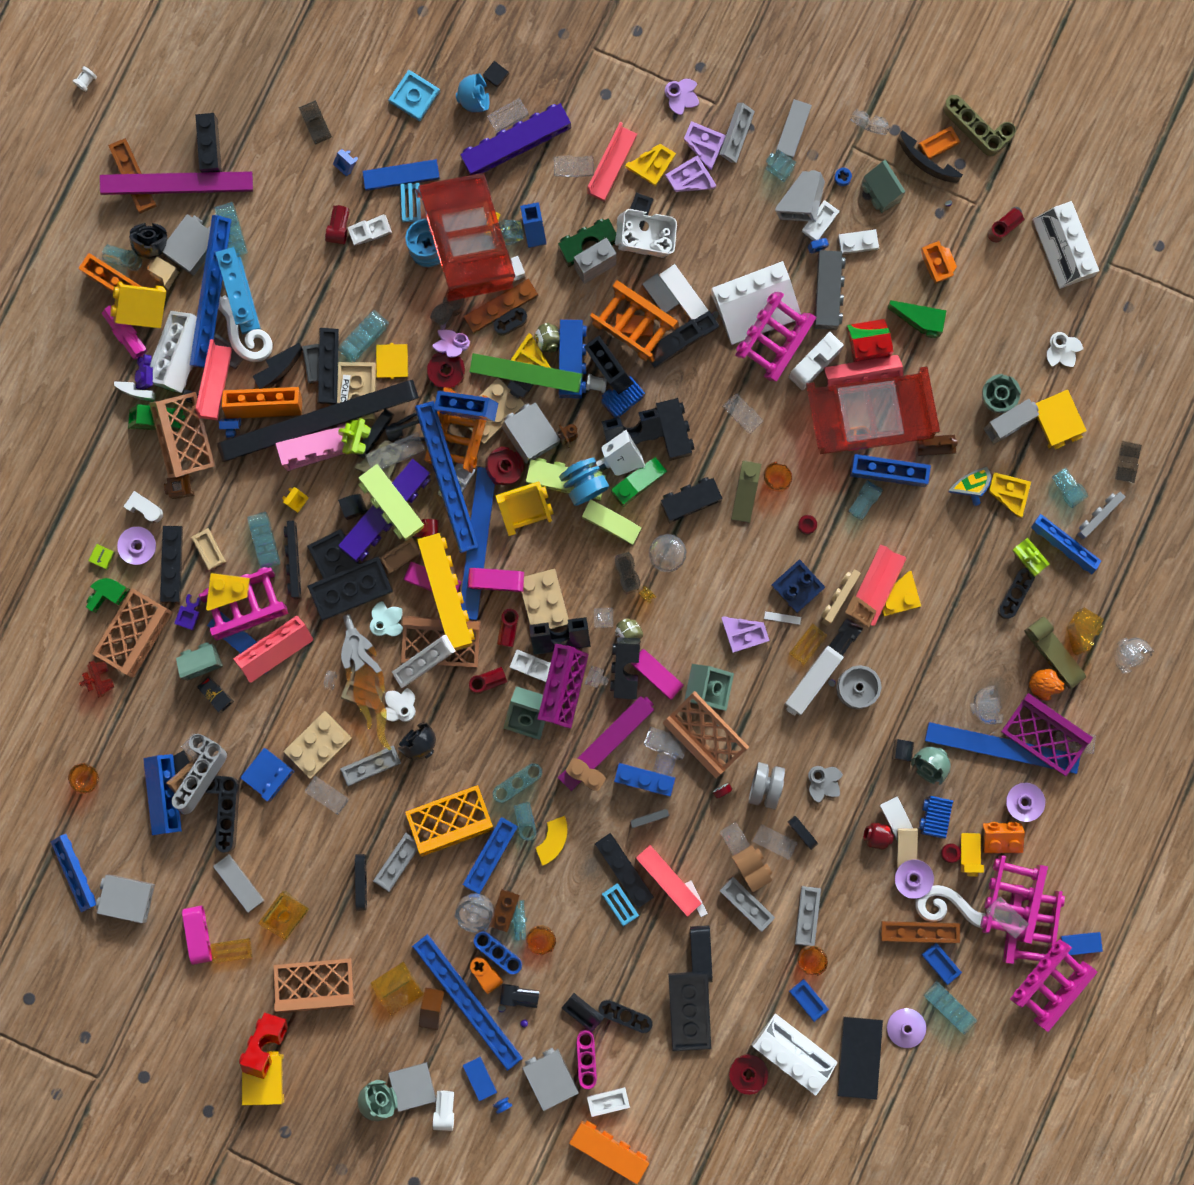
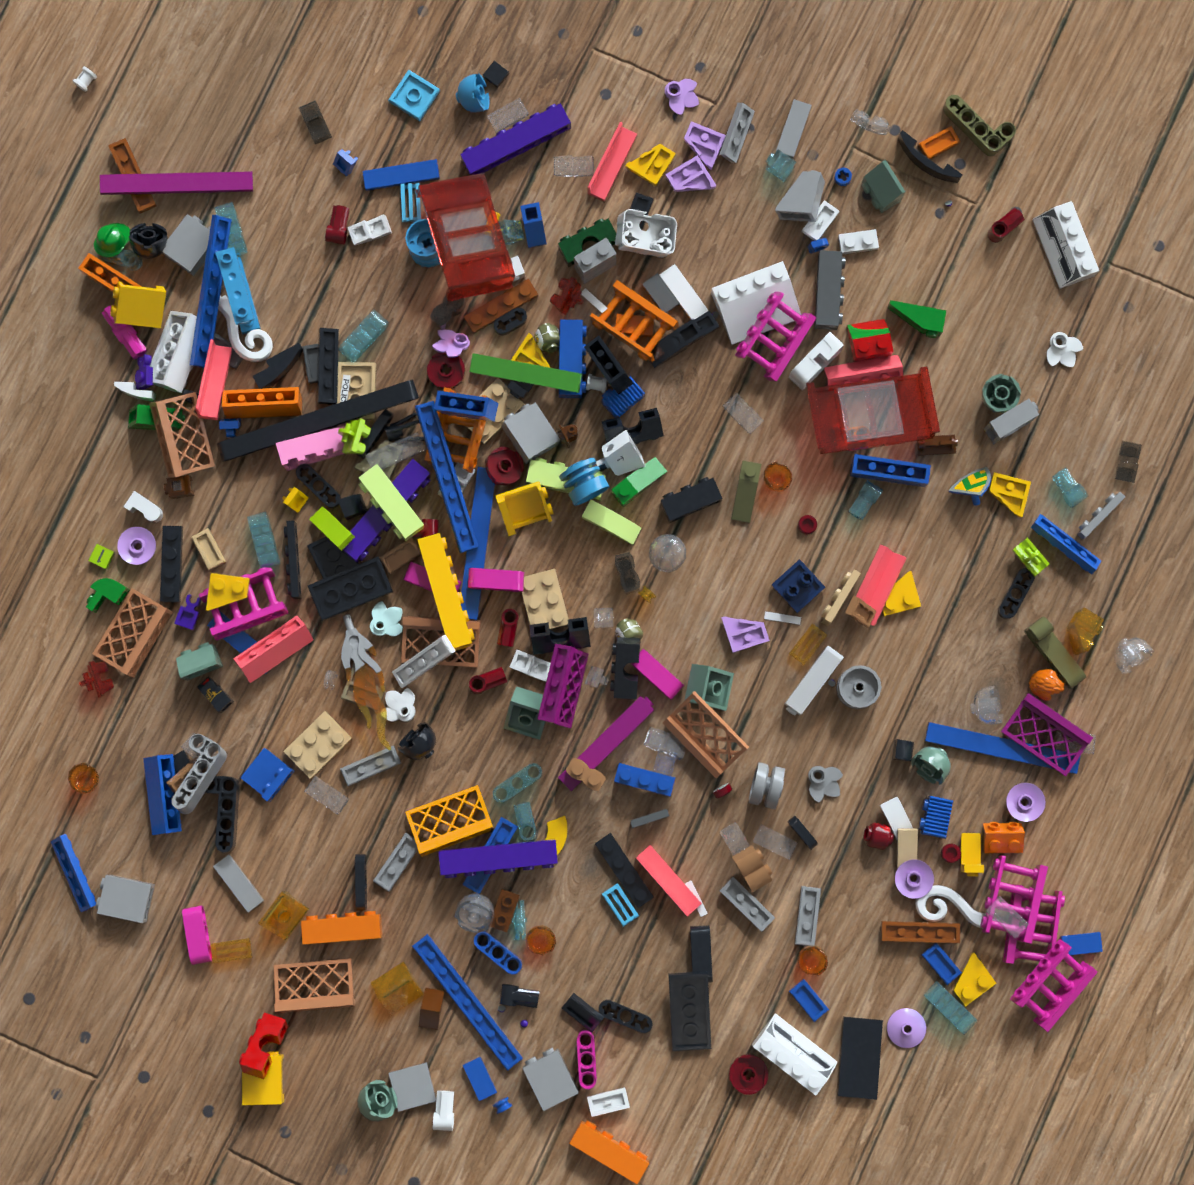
tan window [147,257,179,290] -> none
black brick [195,113,222,173] -> none
yellow piece [376,343,408,380] -> none
orange piece [470,956,504,994] -> none
black brick [656,398,695,461] -> none
black piece [829,618,863,656] -> none
orange slope [921,241,957,284] -> none
yellow panel [1036,390,1087,450] -> none
none -> green piece [94,223,130,257]
none -> black beam [296,464,341,508]
none -> orange brick [301,911,382,944]
none -> lime tile [309,506,355,551]
none -> dark purple brick [439,839,558,878]
none -> clear red hips [550,277,583,315]
none -> white sticker [580,288,608,313]
none -> yellow wing [953,952,997,1007]

